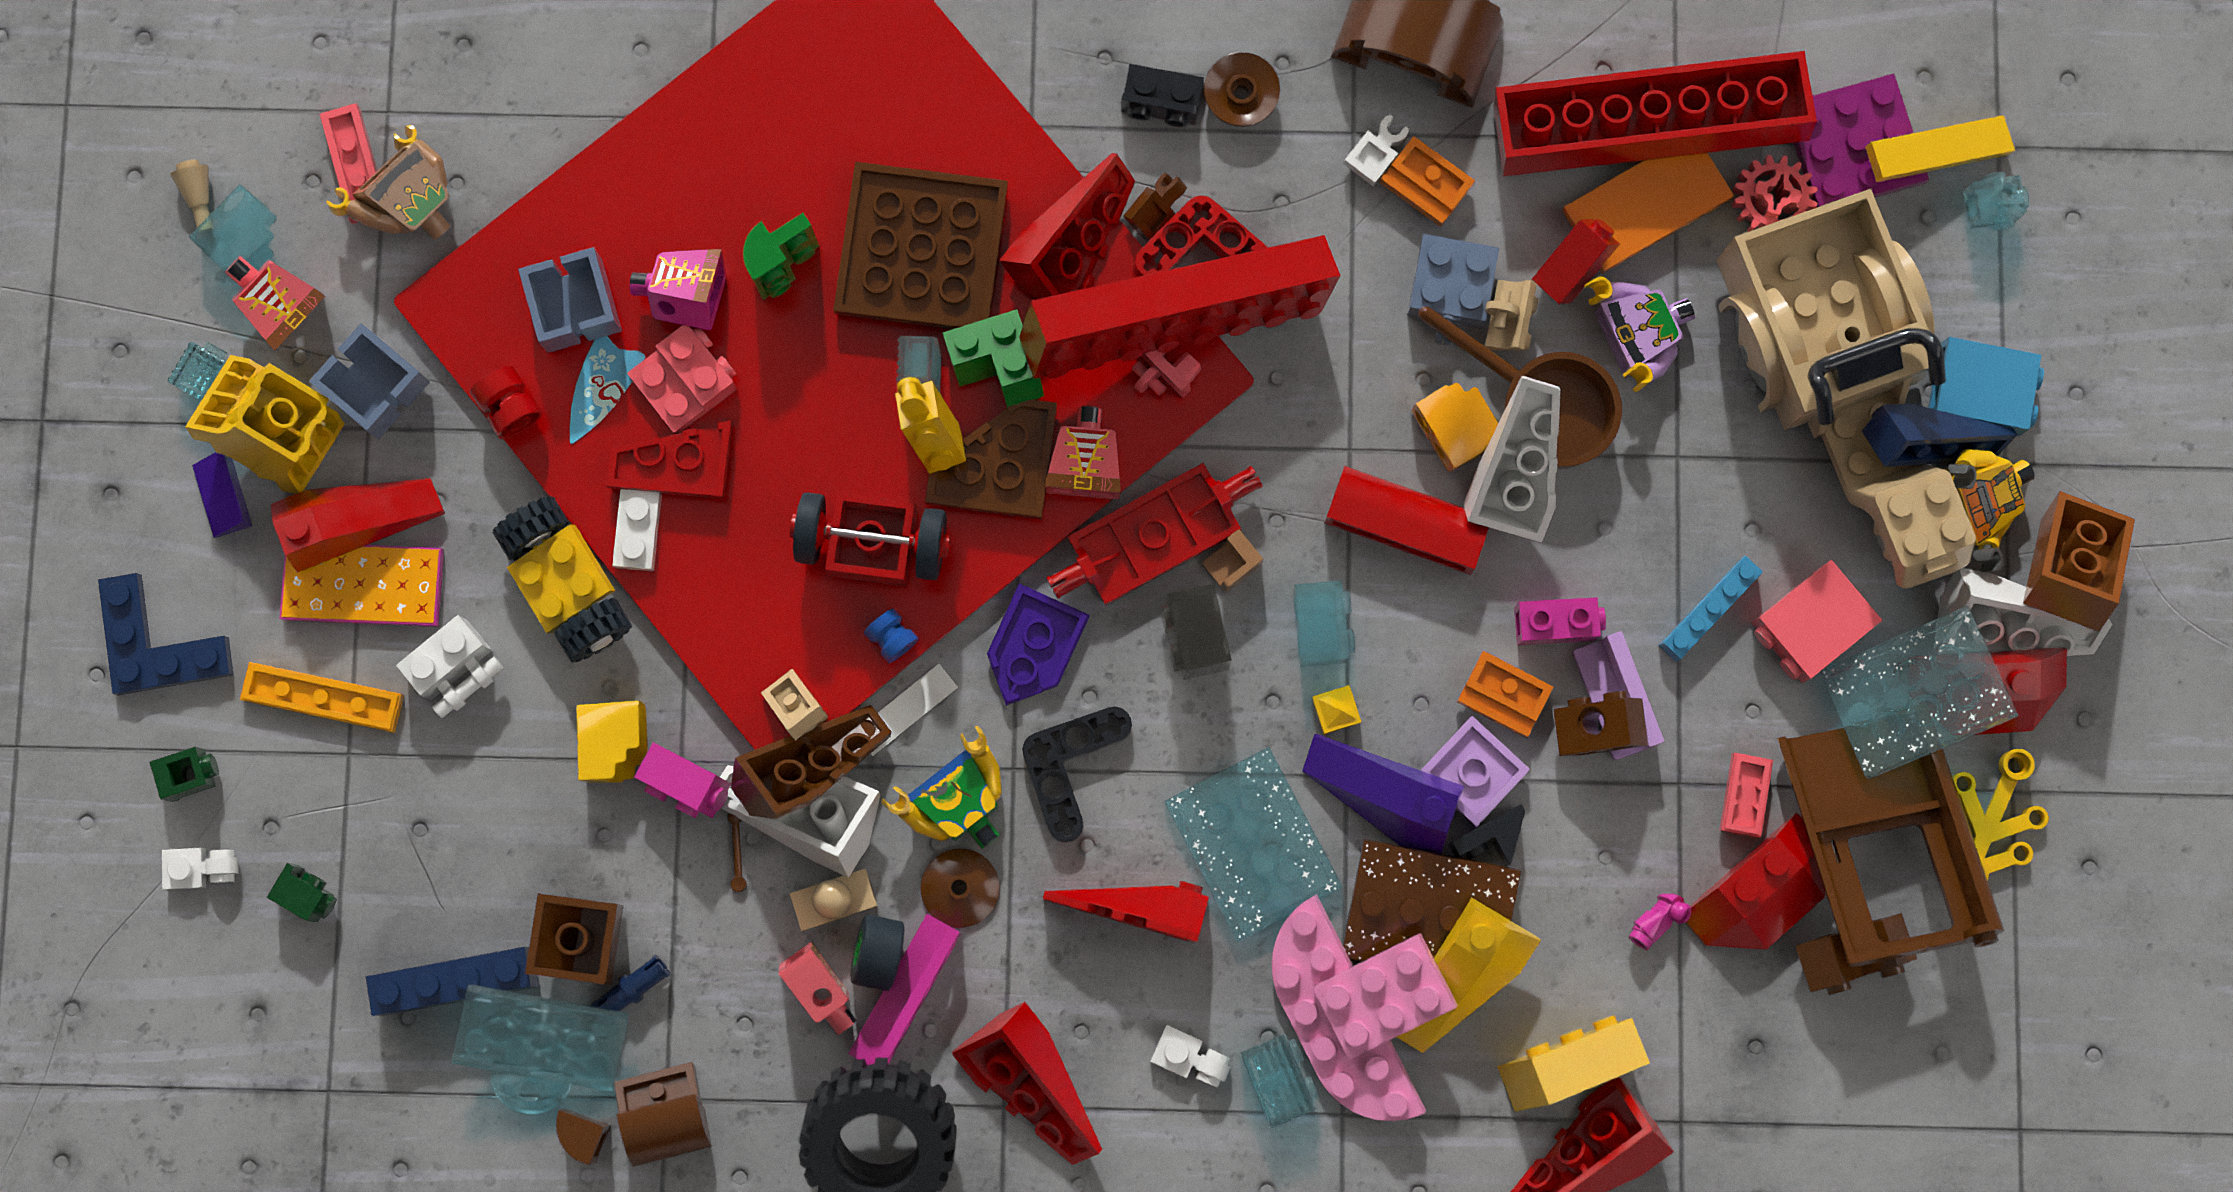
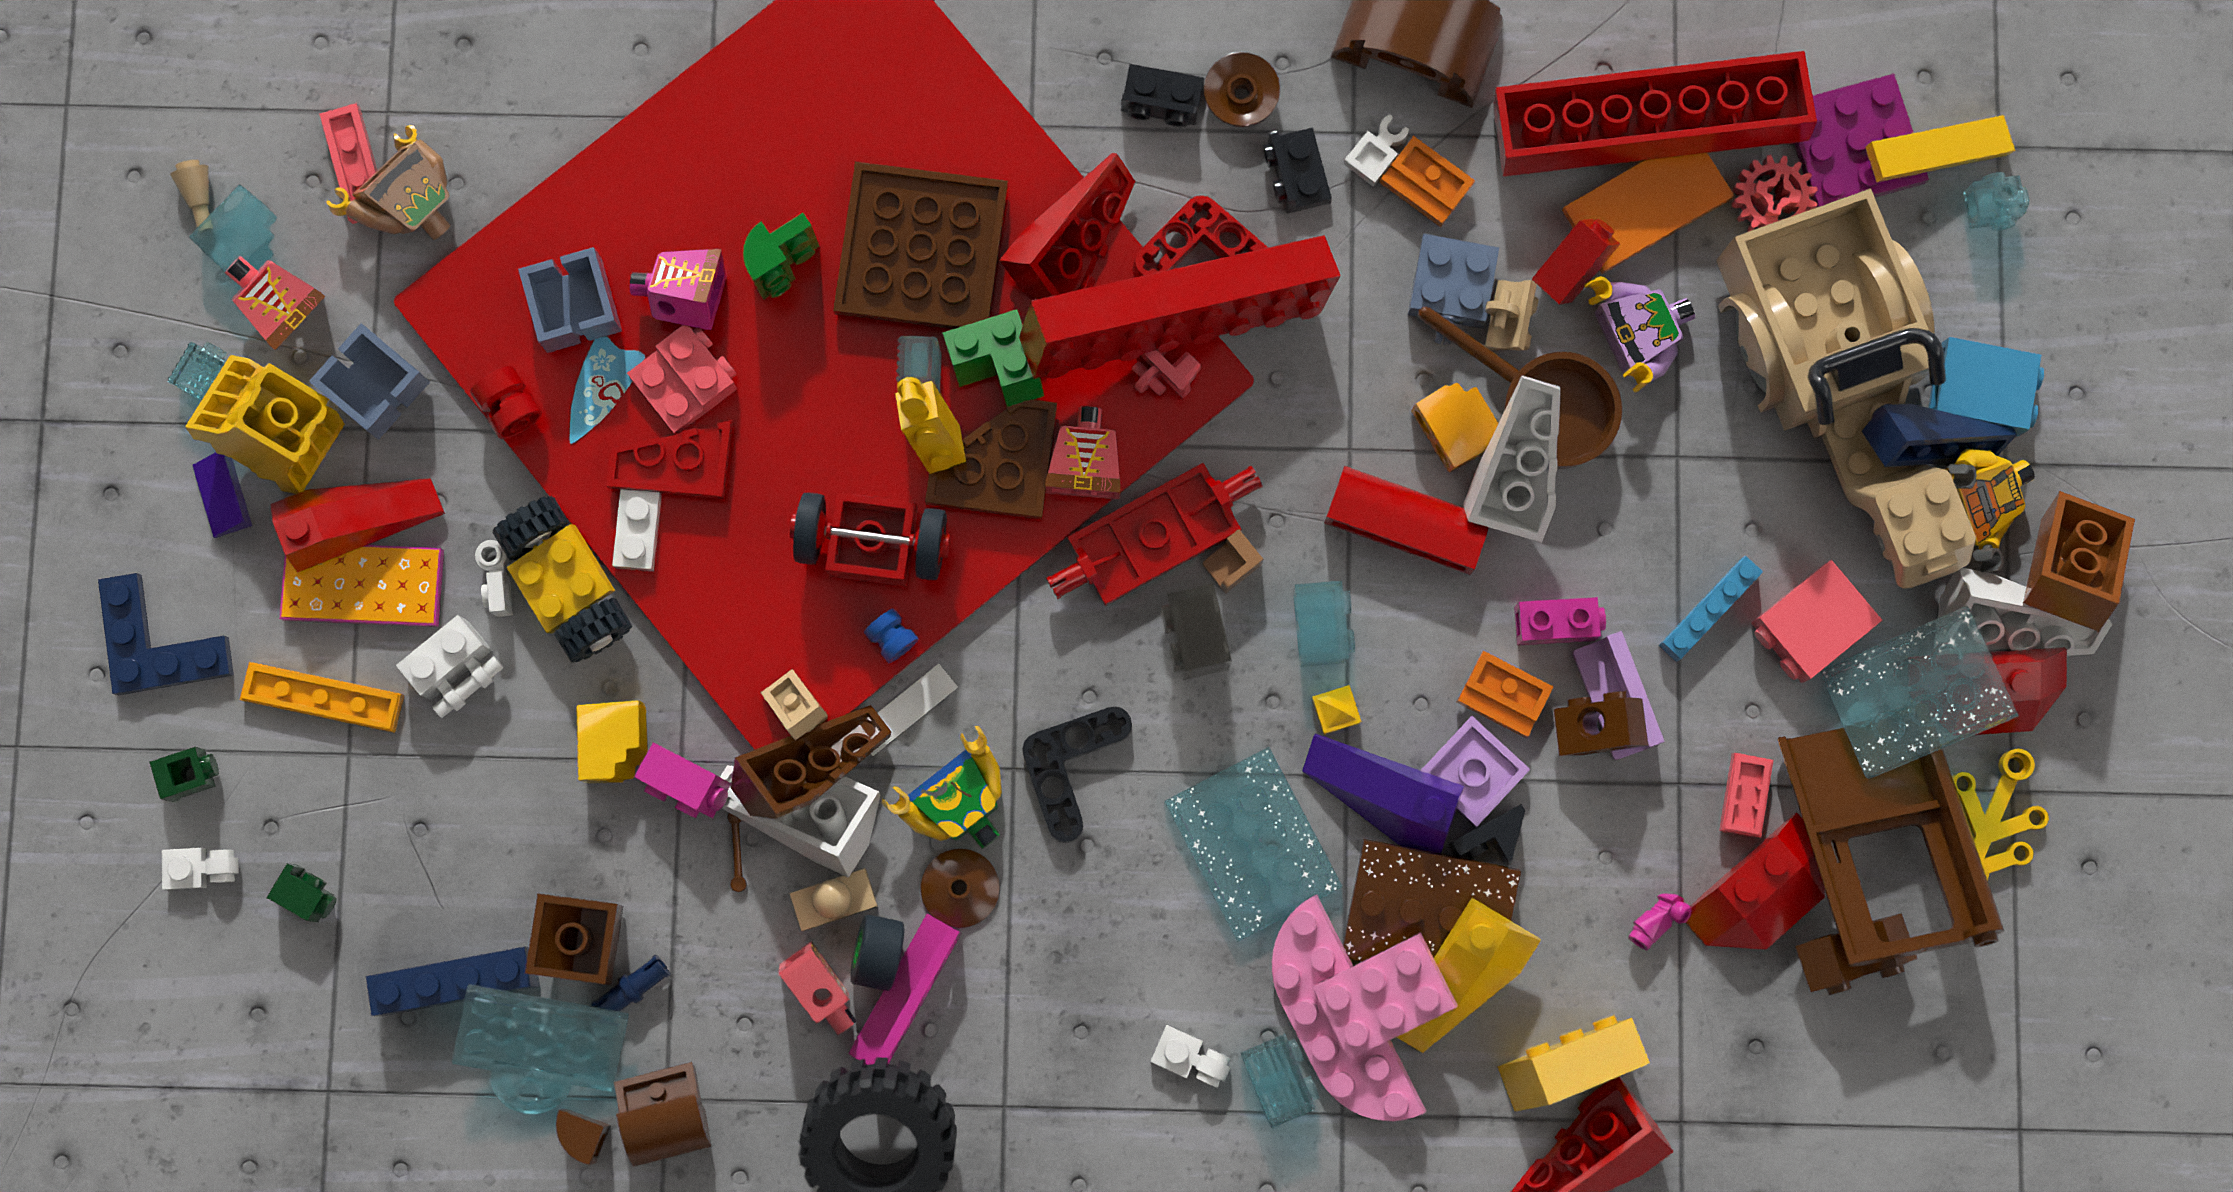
red wedge [951,1002,1102,1165] -> none
dark purple tile [987,583,1090,706] -> none
red wedge [1042,881,1209,944] -> none
reddish brown plate [1123,172,1187,241] -> none
none -> white plate [475,540,513,617]
none -> black bracket [1263,127,1332,214]

